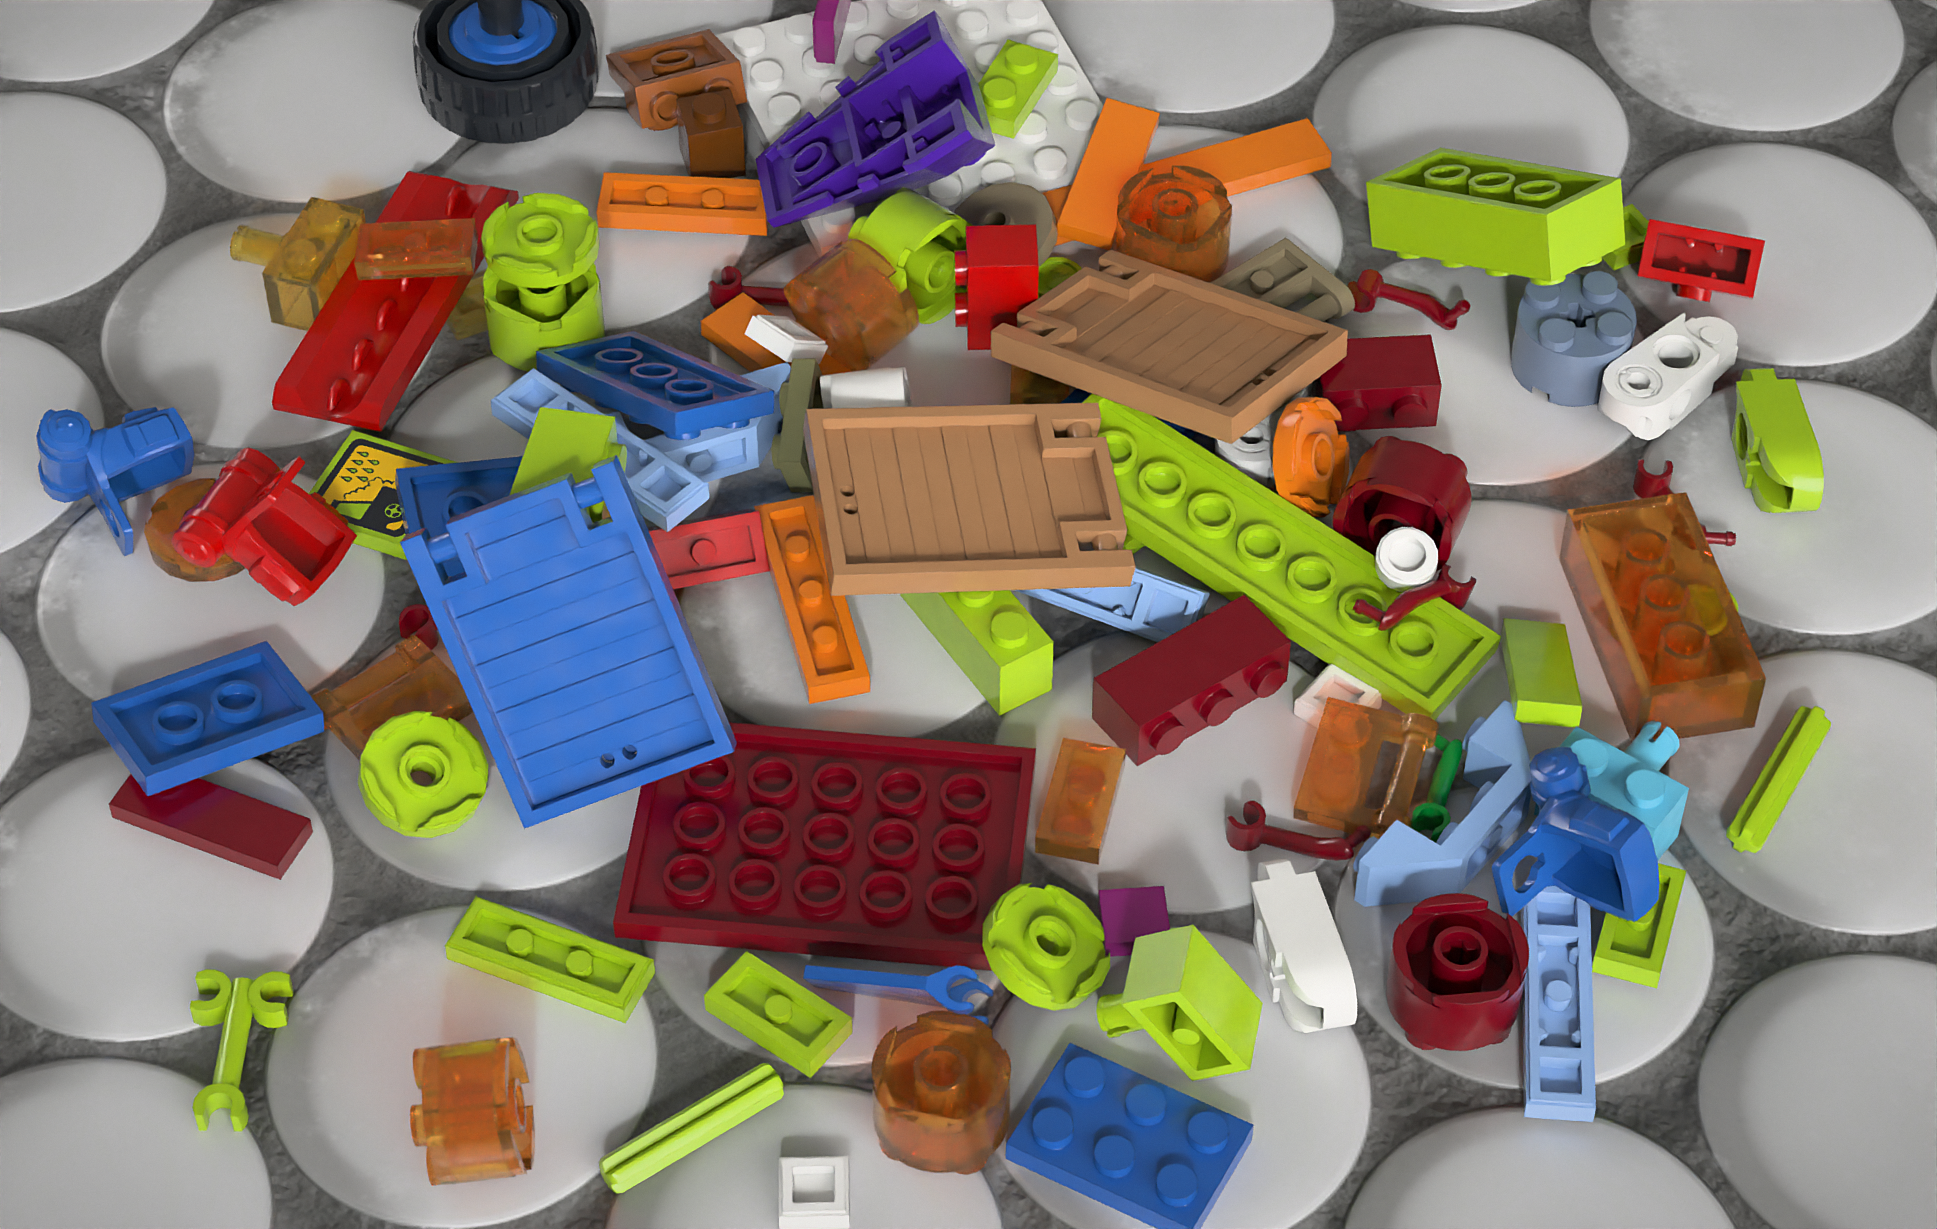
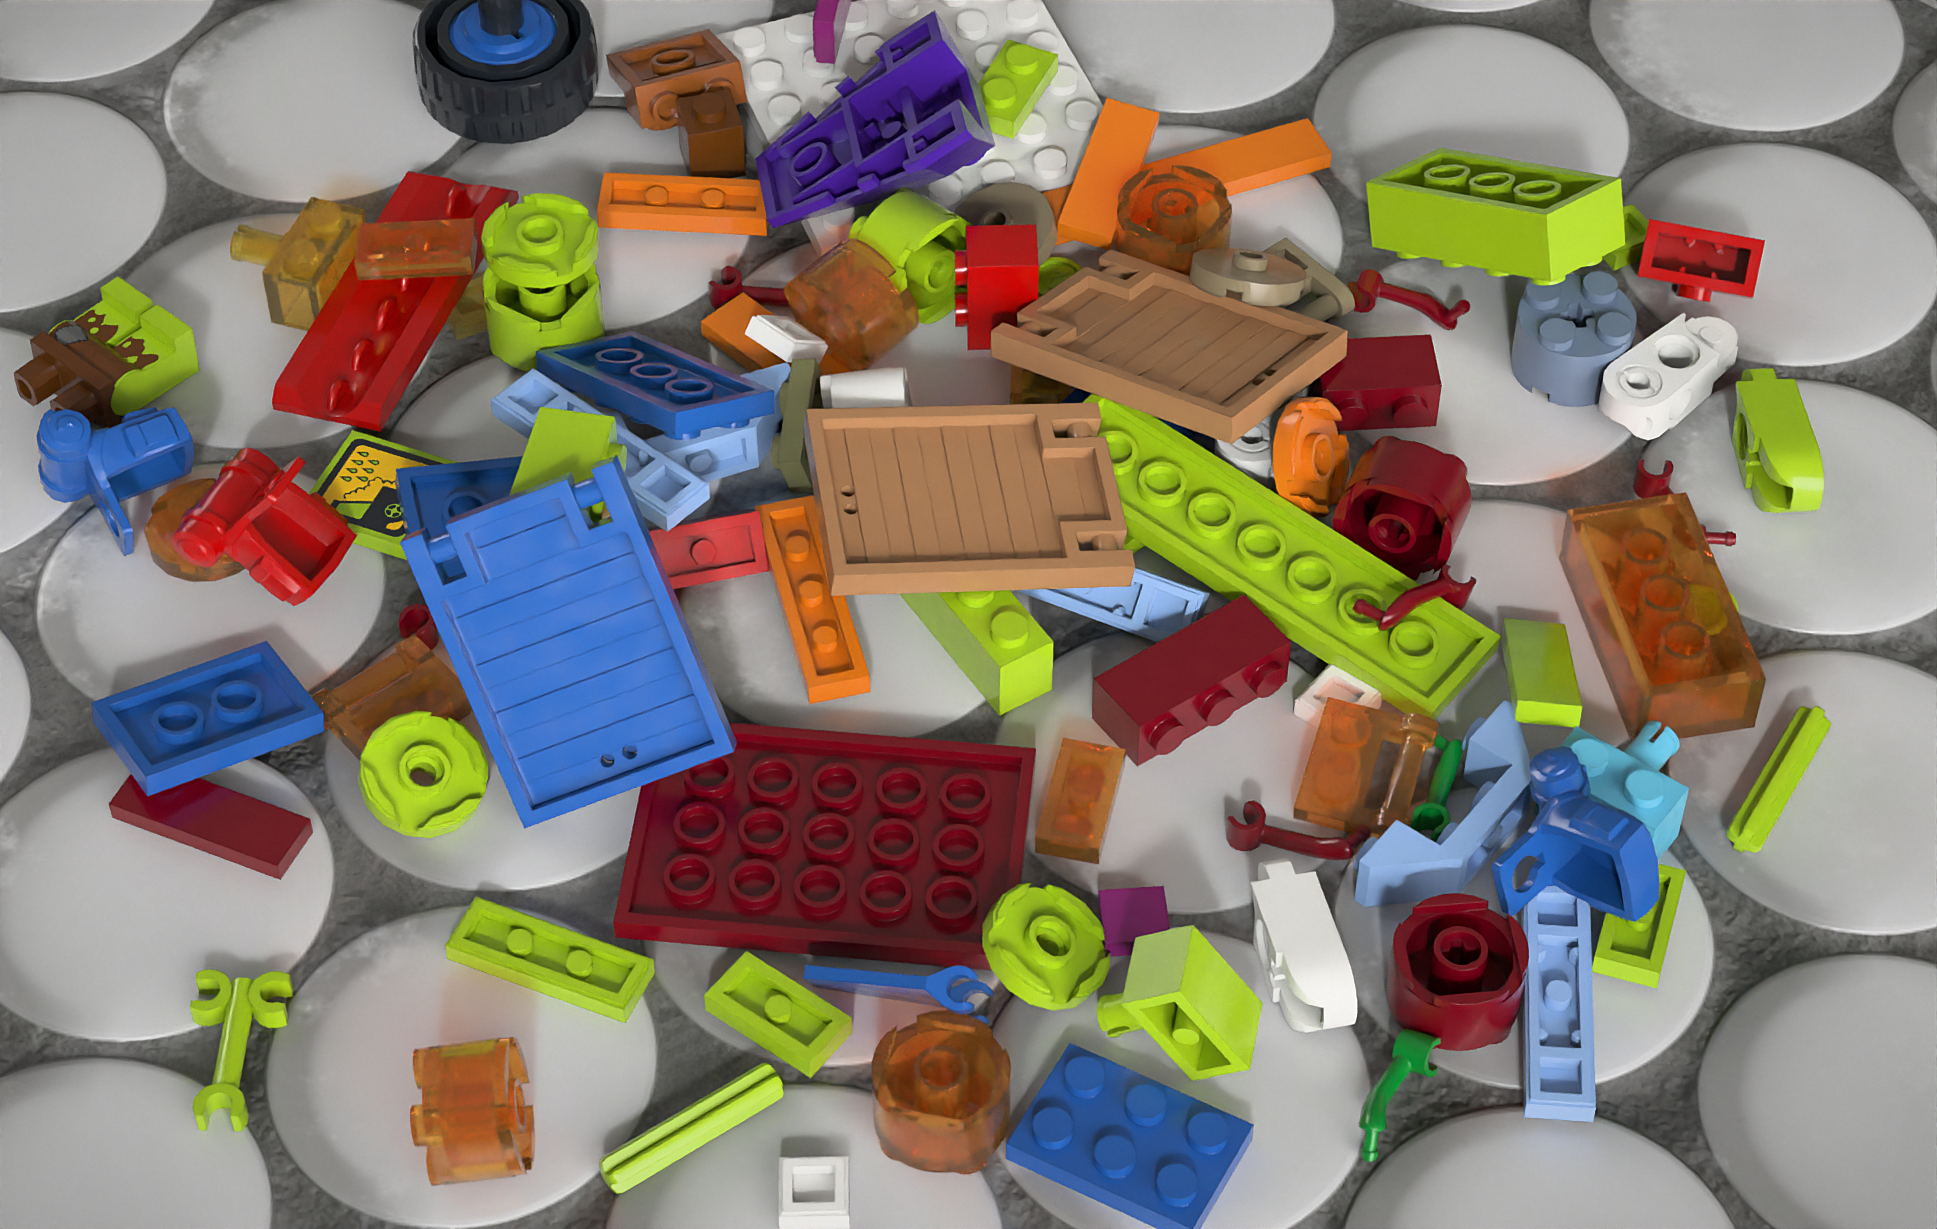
white tile [1375,527,1438,592] -> none
none -> hips [13,276,200,428]
none -> dark tan plate [1189,248,1306,306]
none -> green piece [1358,1029,1441,1162]

